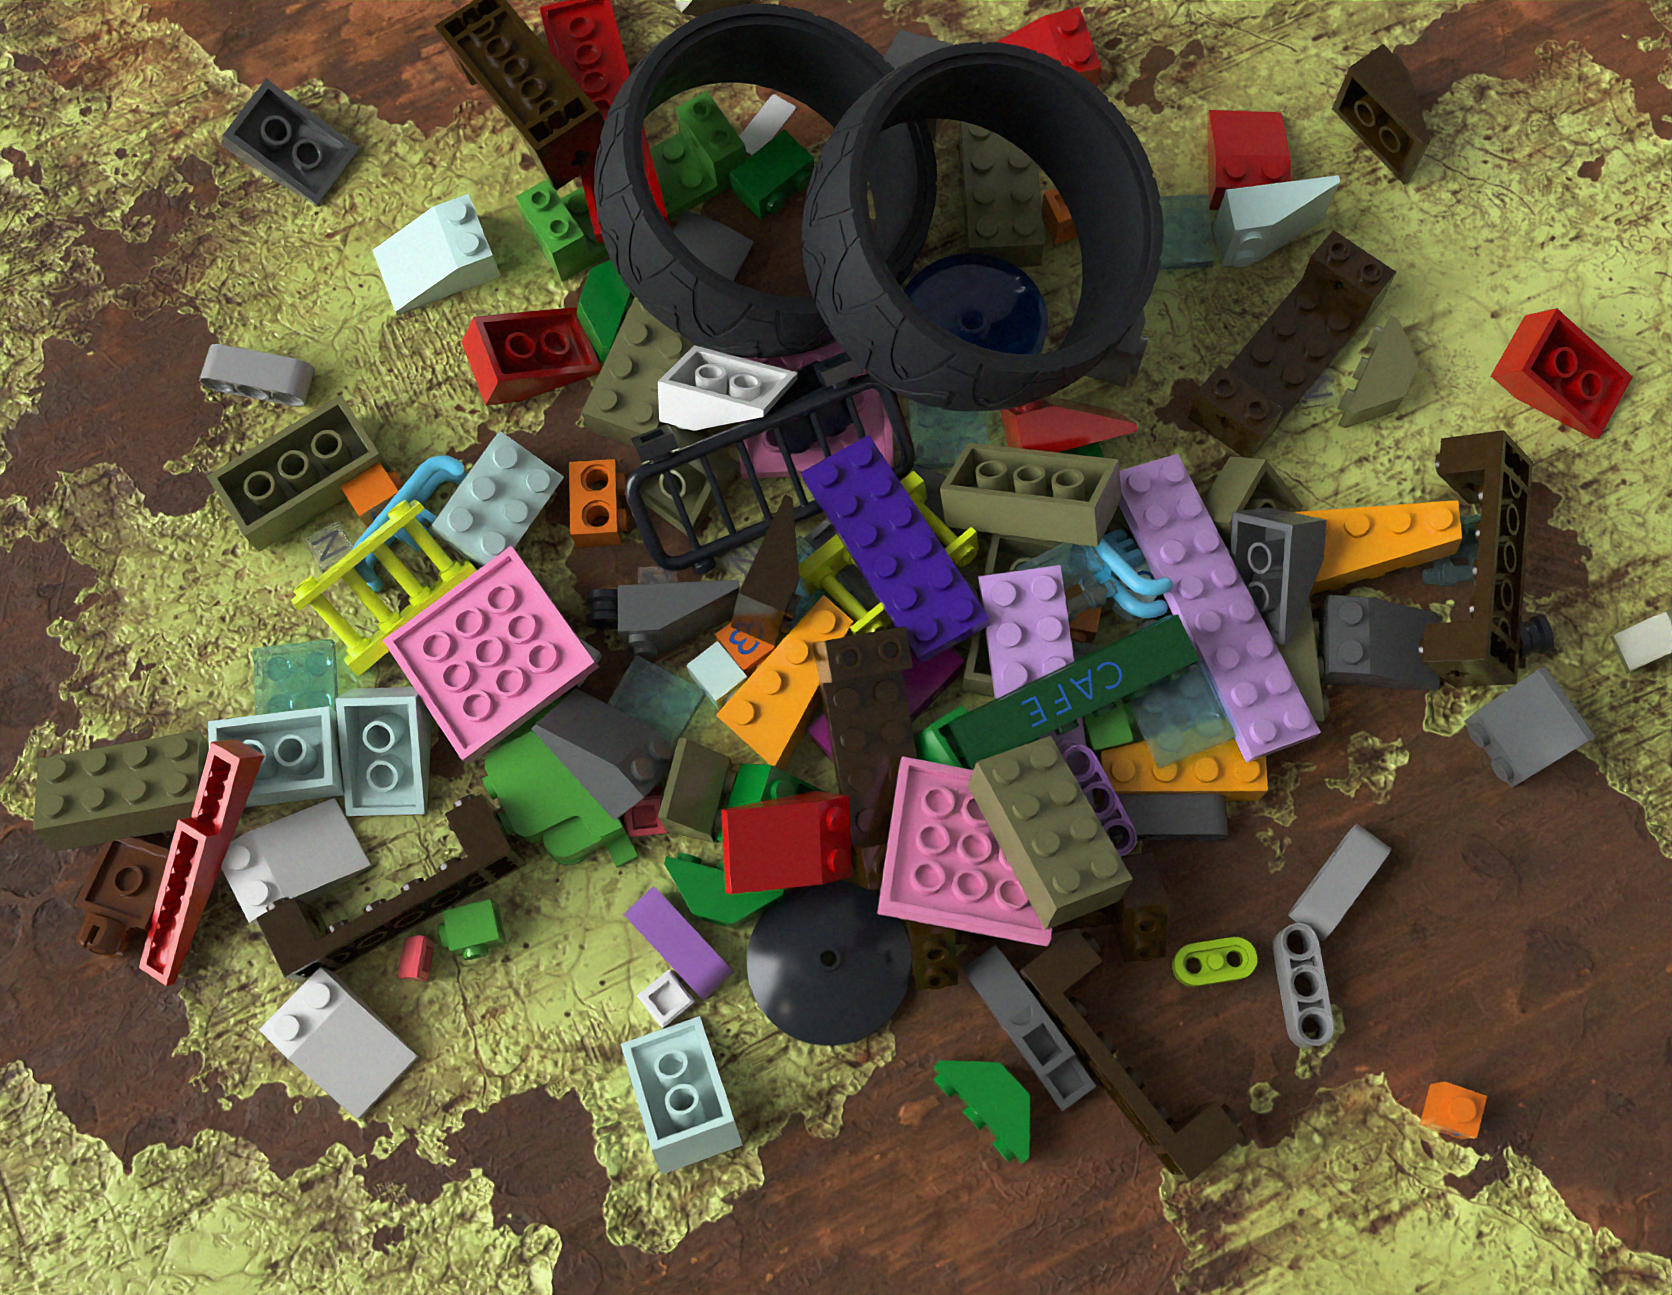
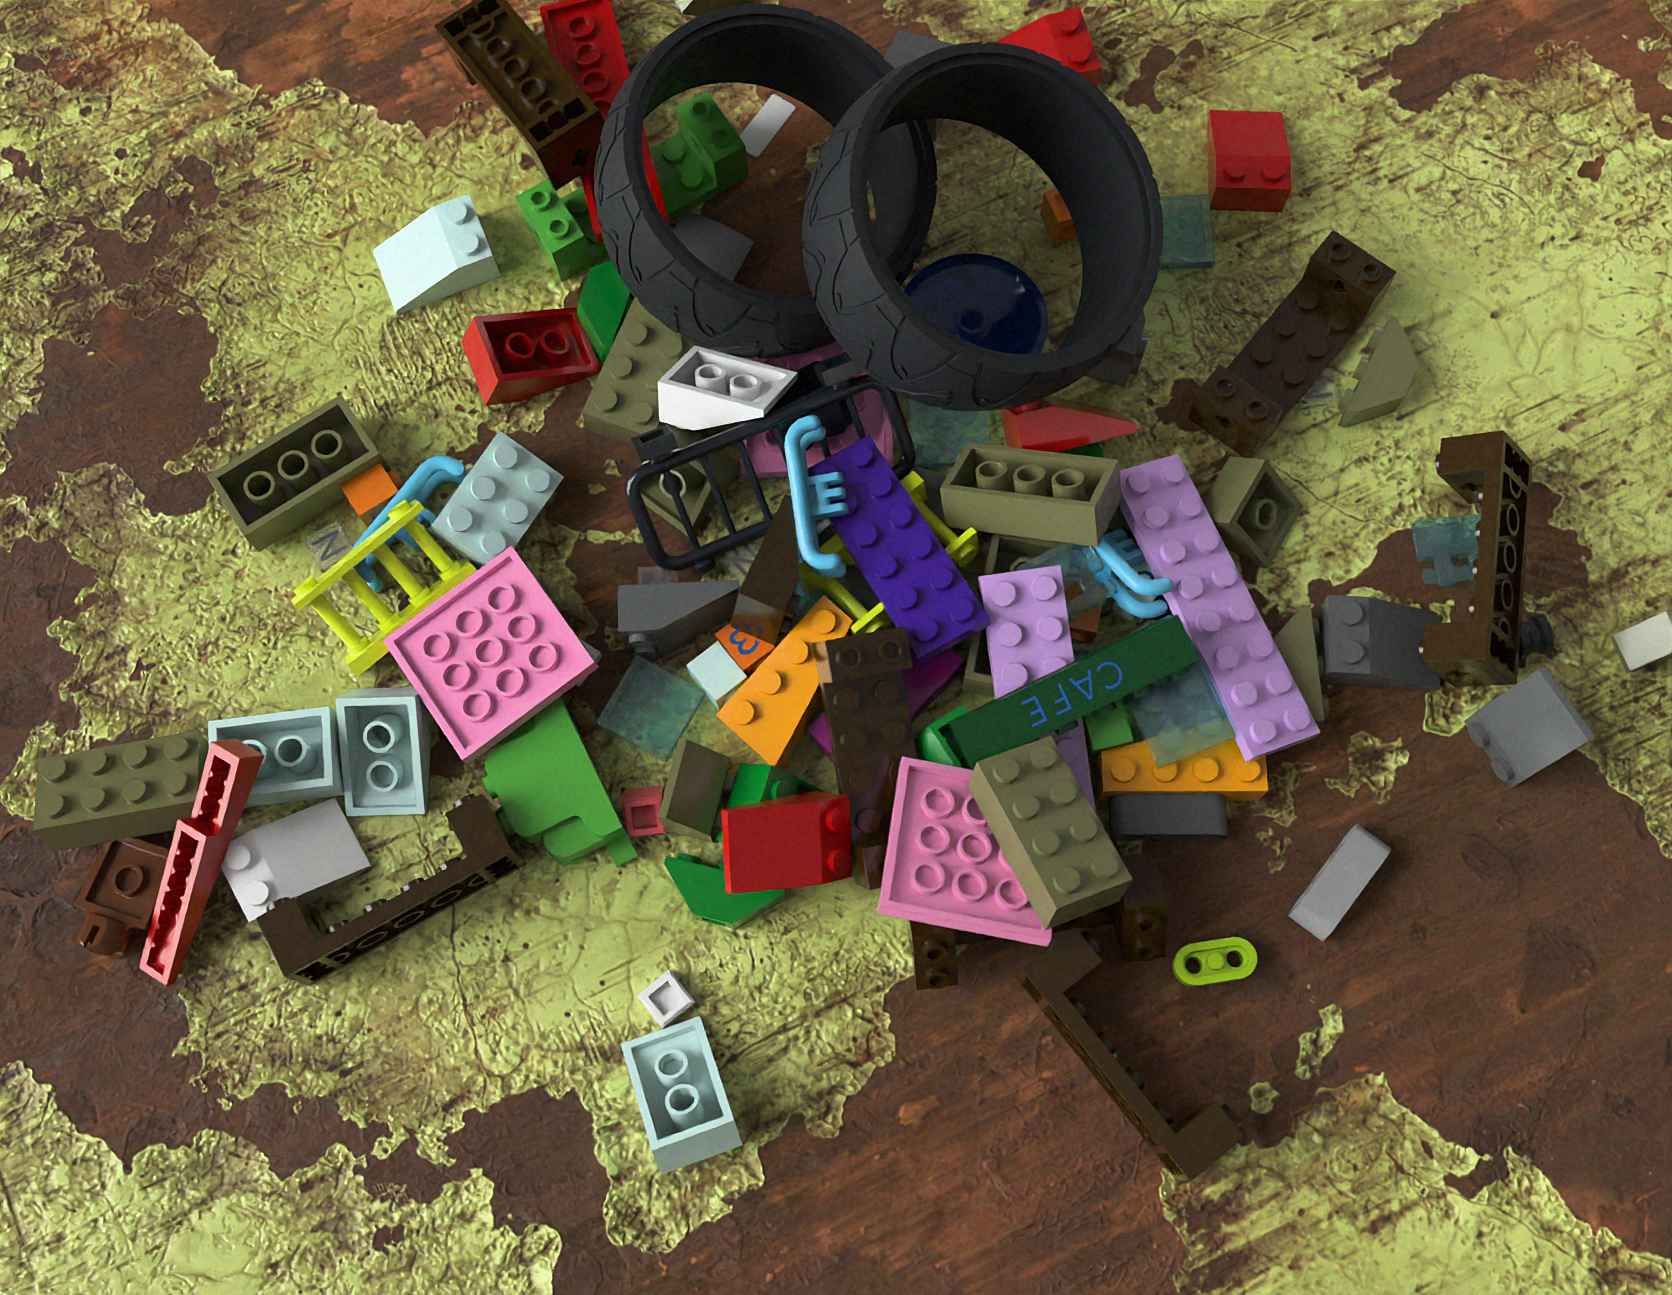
light grey beam [199,344,315,407] -> none
dark grey slope [222,78,359,206] -> none
clear light blue plate [253,639,338,715] -> none
white slope [259,967,419,1120] -> none
coral slope [398,935,435,982] -> none
bright green brick [439,899,507,960] -> none
dark grey slope [531,688,675,820] -> none
orange brick [569,459,628,548] -> none
black wheel [586,588,618,630] -> none
medium lavender beam [623,886,734,1001] -> none
green brick [730,129,814,220] -> none
black dish [747,880,912,1047] -> none
green slope [932,1060,1030,1164] -> none
olive brick [958,121,1044,269] -> none
dark grey slope [961,944,1096,1111] -> none
medium lavender beam [1058,743,1137,856] -> none
light aqua slope [1213,175,1340,268] -> none
dark grey slope [1230,507,1326,644] -> none
light grey beam [1272,923,1334,1049] -> none
light orange wedge [1294,500,1462,598] -> none
dark brown slope [1332,44,1431,185] -> none
orange brick [1420,1081,1487,1139] -> none
red slope [1491,308,1633,439] -> none
none -> medium azure piece [784,415,848,578]

